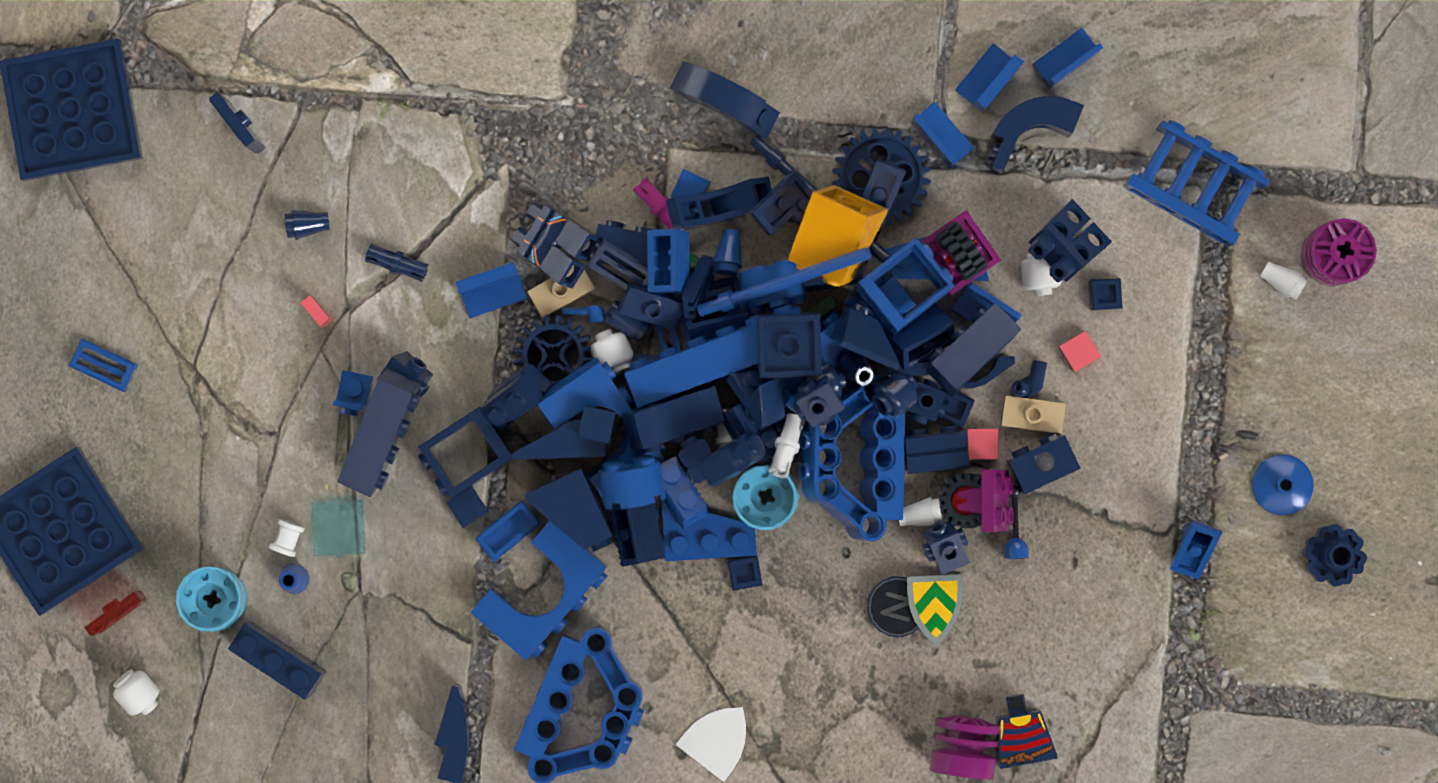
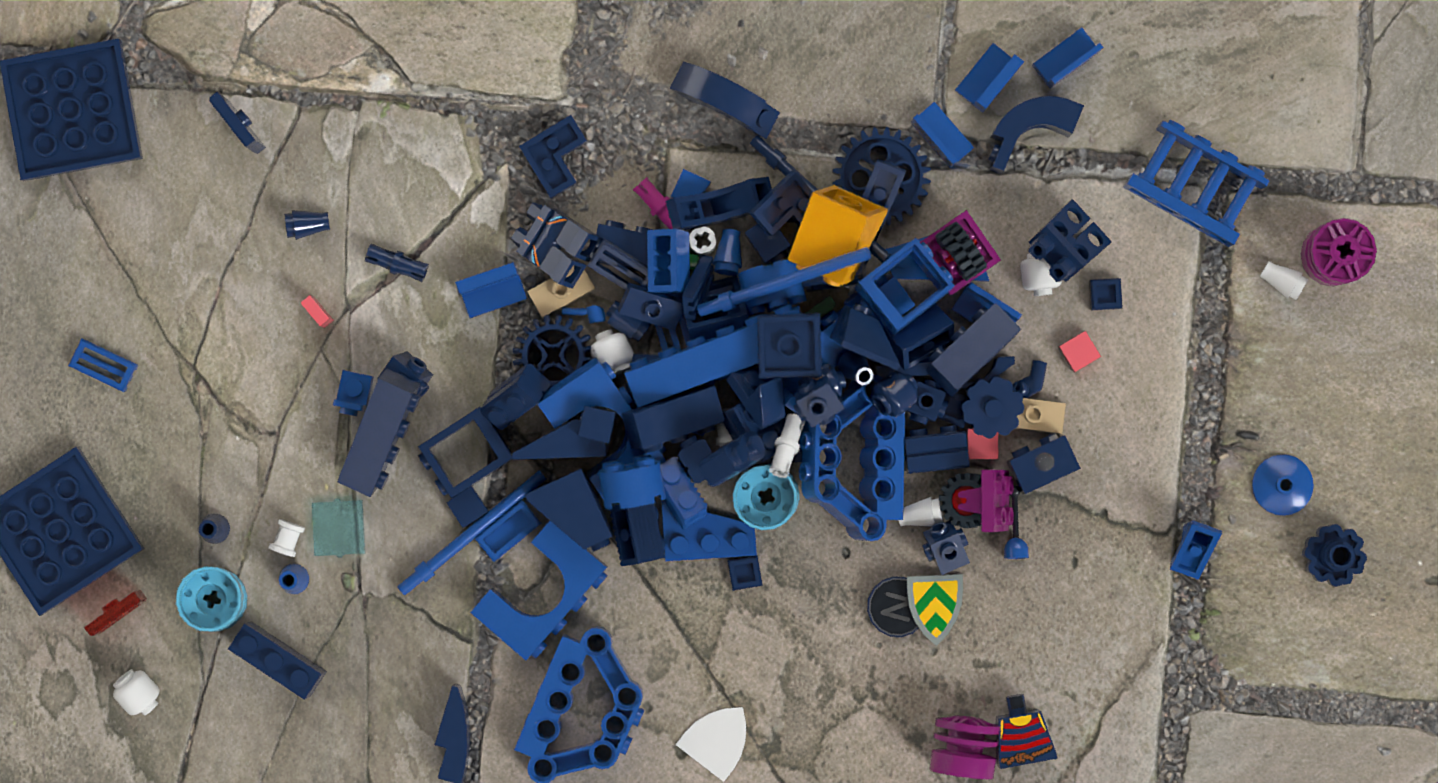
none -> dark blue cone [199,513,230,544]
none -> blue bar [397,470,547,596]
none -> dark blue plate [519,115,587,199]
none -> white bush [689,226,716,256]
none -> dark blue brick [745,224,791,265]
none -> dark blue plant [960,375,1024,439]

